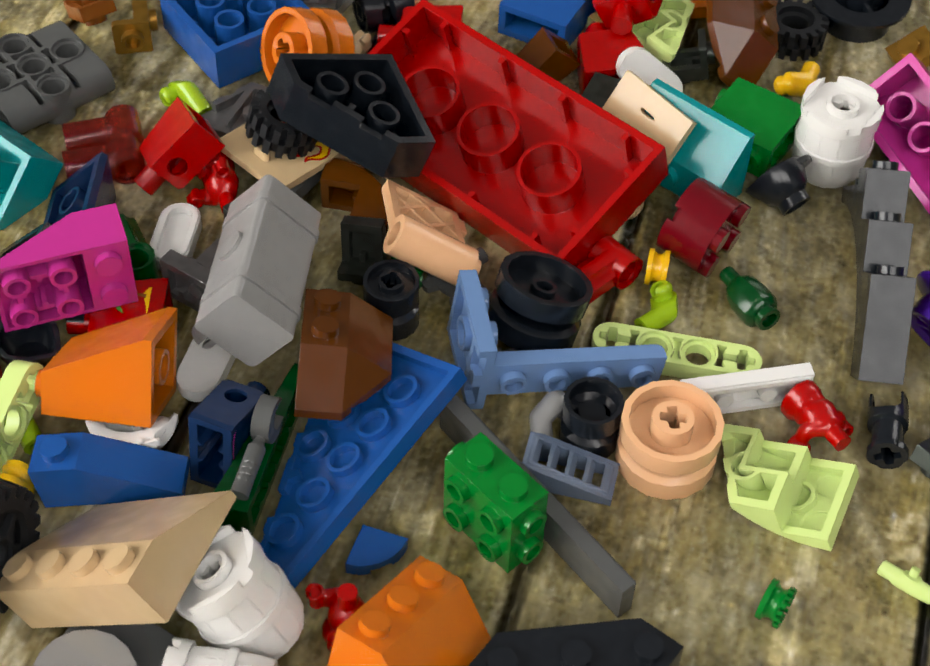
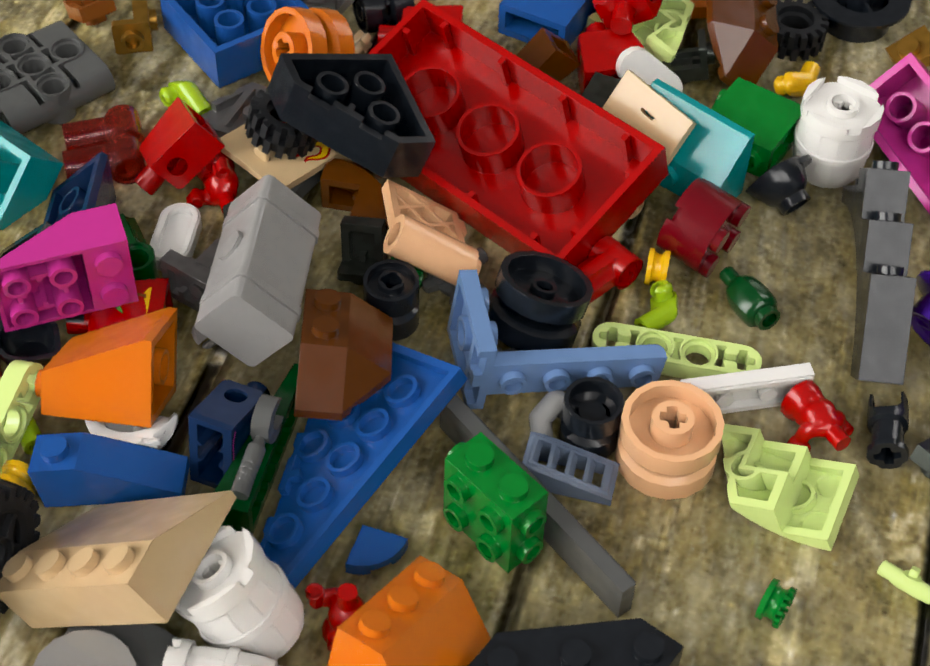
white tile [176,338,236,402] -> none

